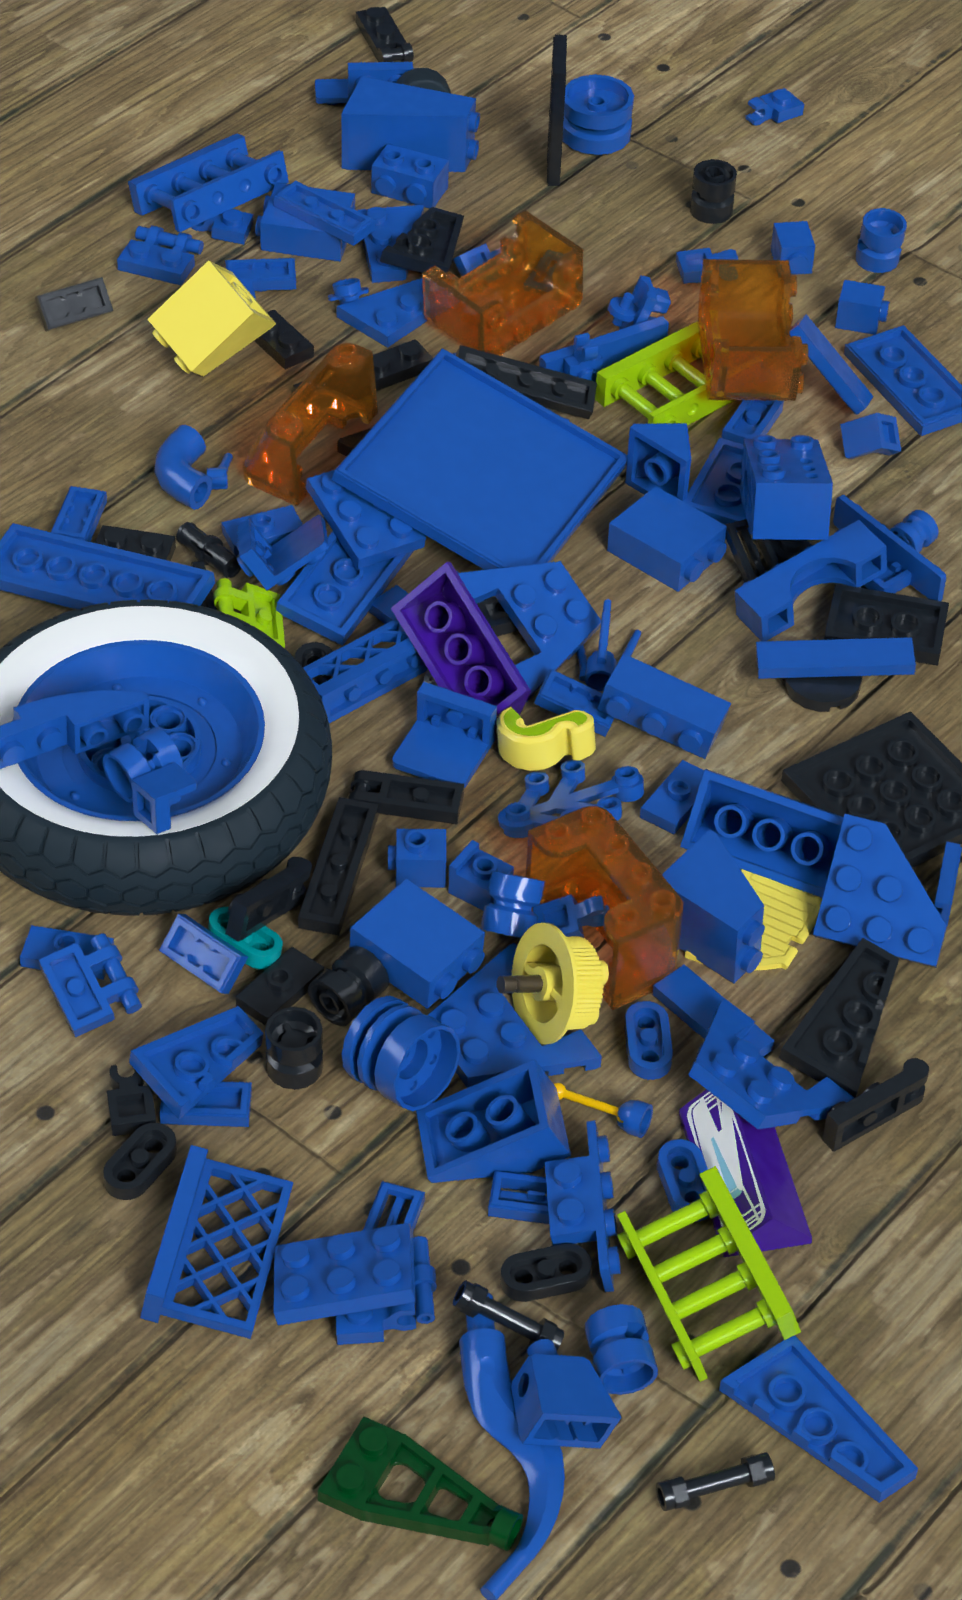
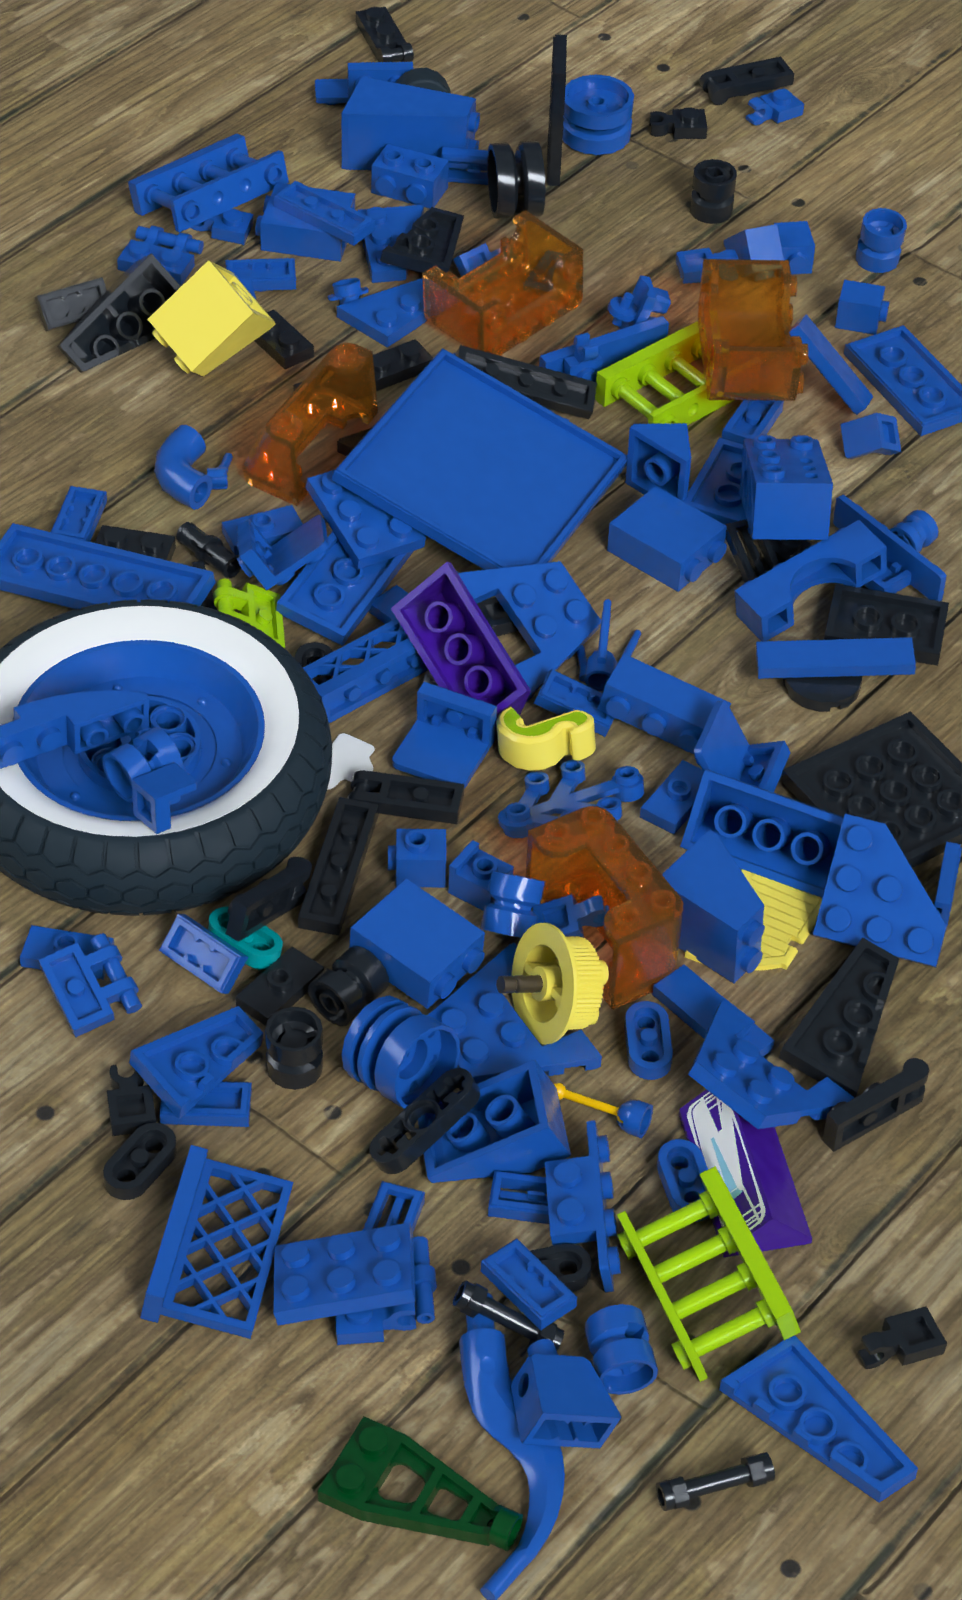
none -> black wedge [57,253,181,373]
none -> white sticker [327,733,375,790]
none -> black beam [369,1068,480,1174]
none -> blue tile [441,147,488,185]
none -> blue plate [480,1238,577,1331]
none -> black wheel [487,140,546,219]
none -> black plate [649,107,707,139]
none -> blue bracket [694,701,791,792]
none -> black plate [699,56,794,105]
none -> slope [723,224,785,279]
none -> black plate [857,1306,947,1369]

